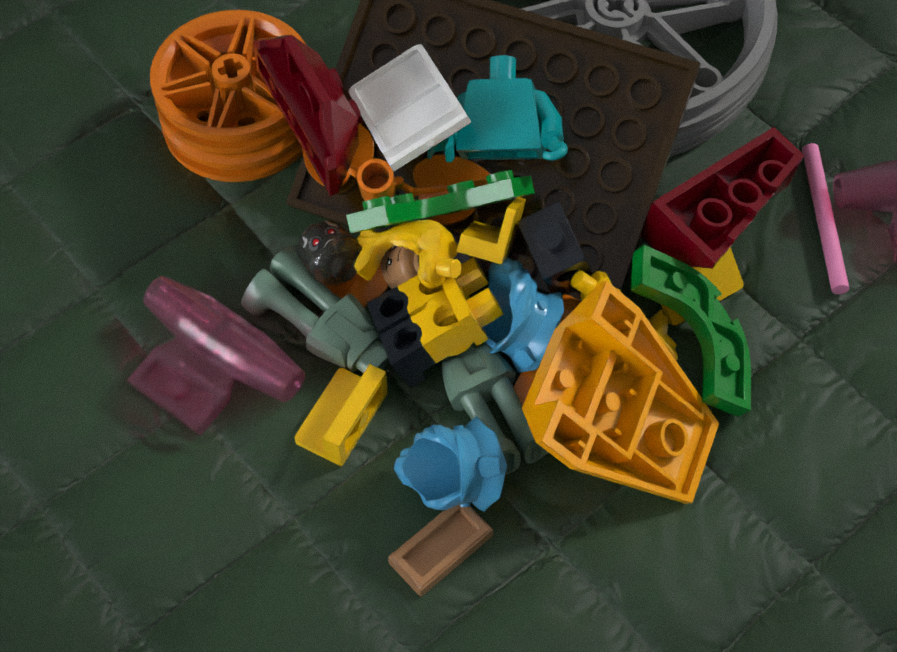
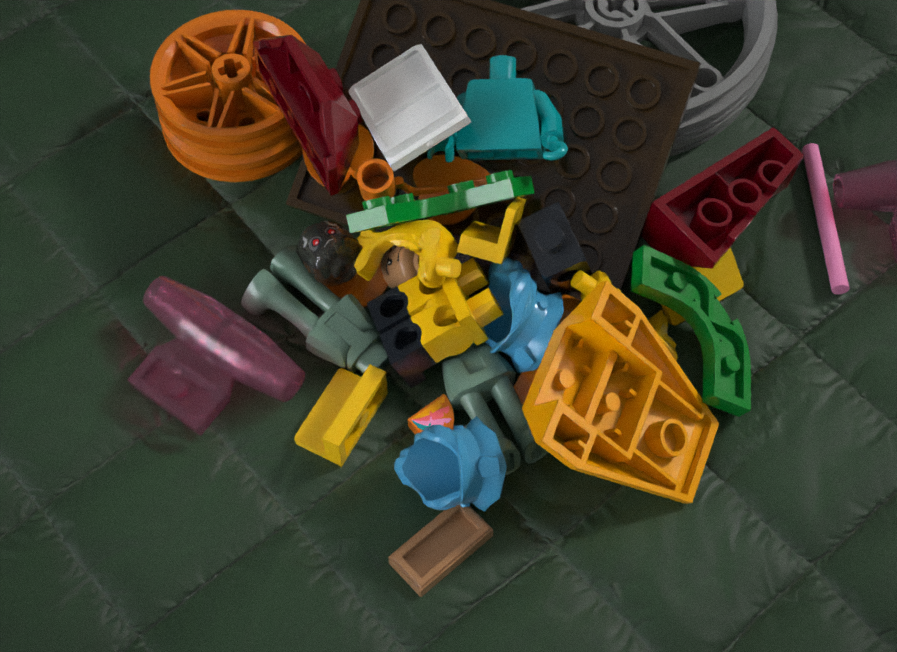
none -> tile [408,394,454,435]

